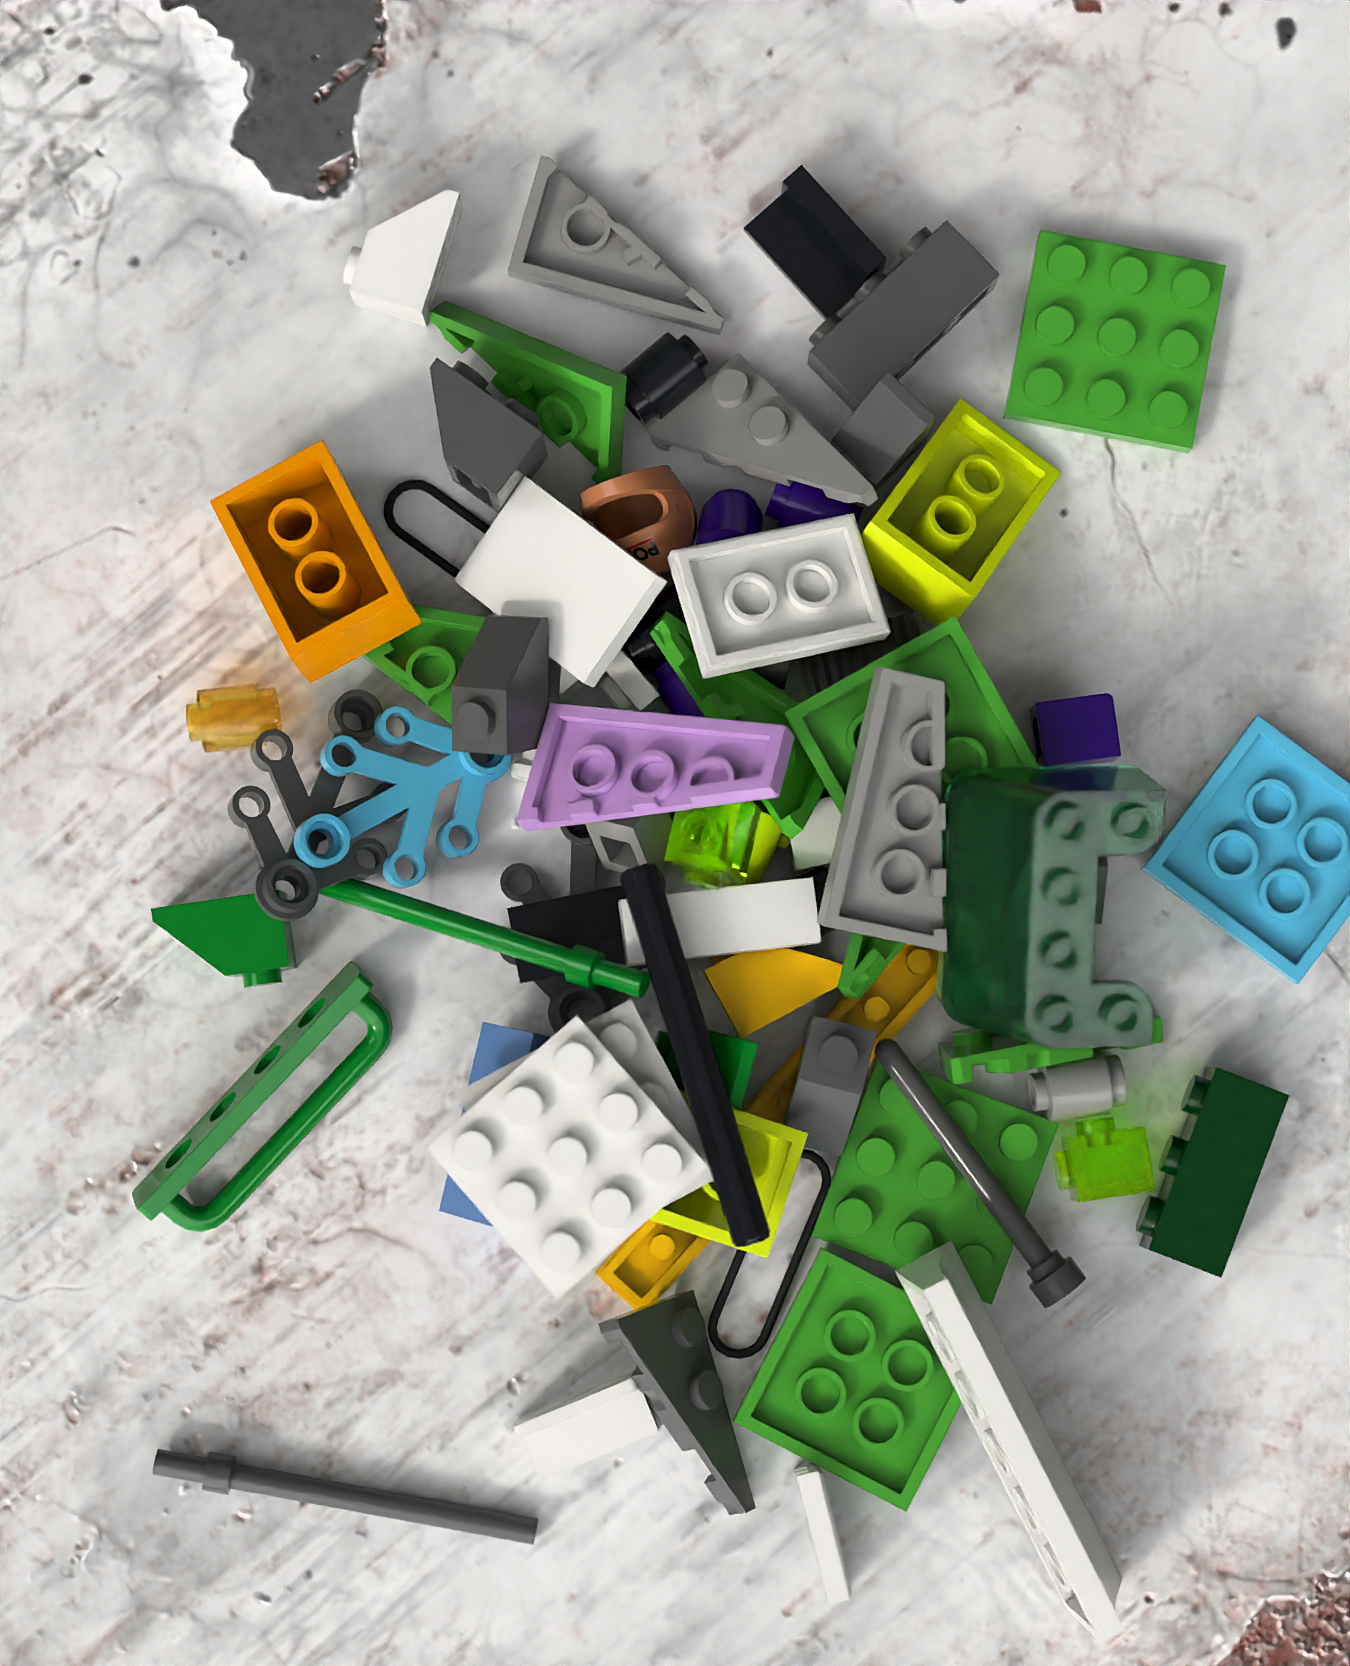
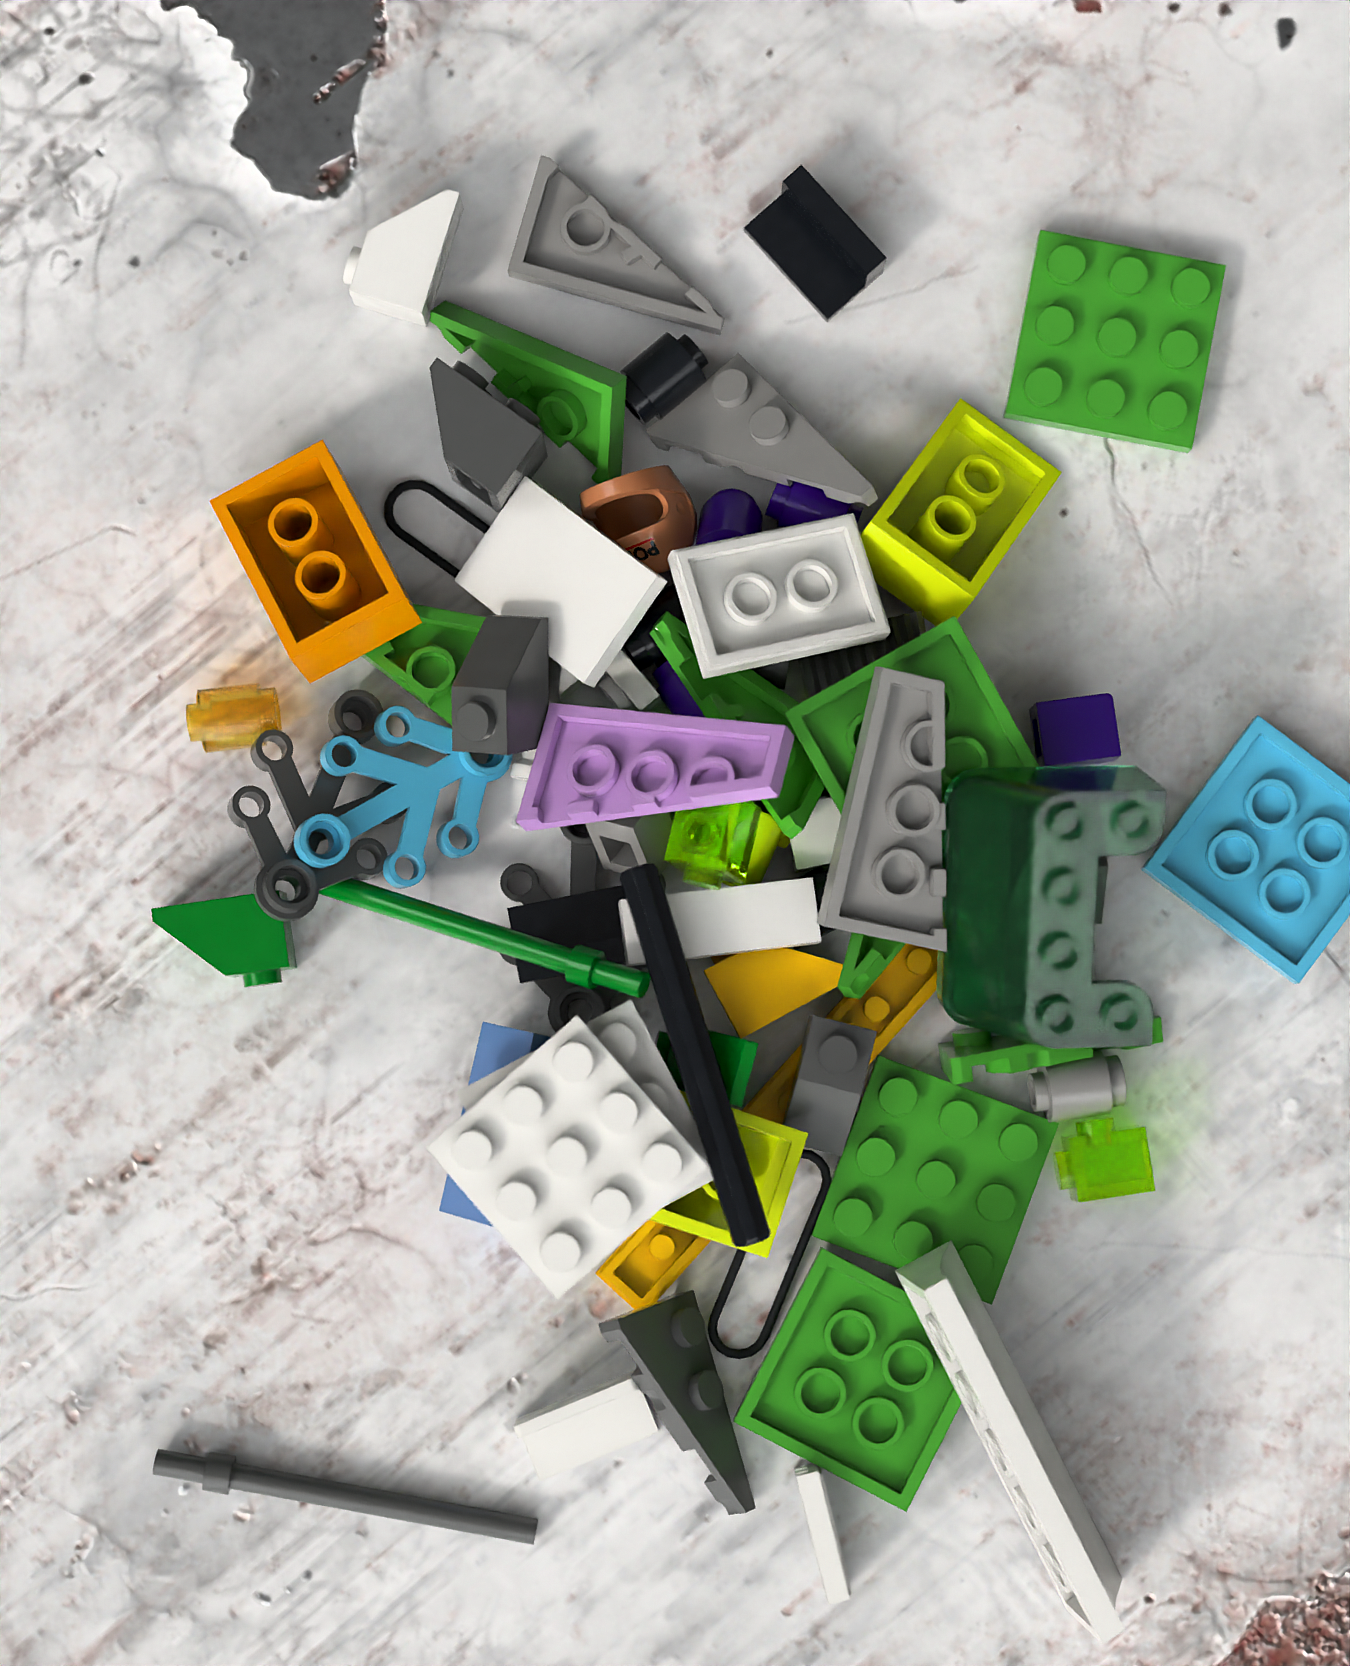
green piece [132,961,393,1232] -> none
dark grey brick [807,220,1000,412] -> none
dark grey slope [830,372,936,492] -> none
dark grey piece [875,1039,1086,1308] -> none
dark green brick [1136,1067,1289,1278] -> none

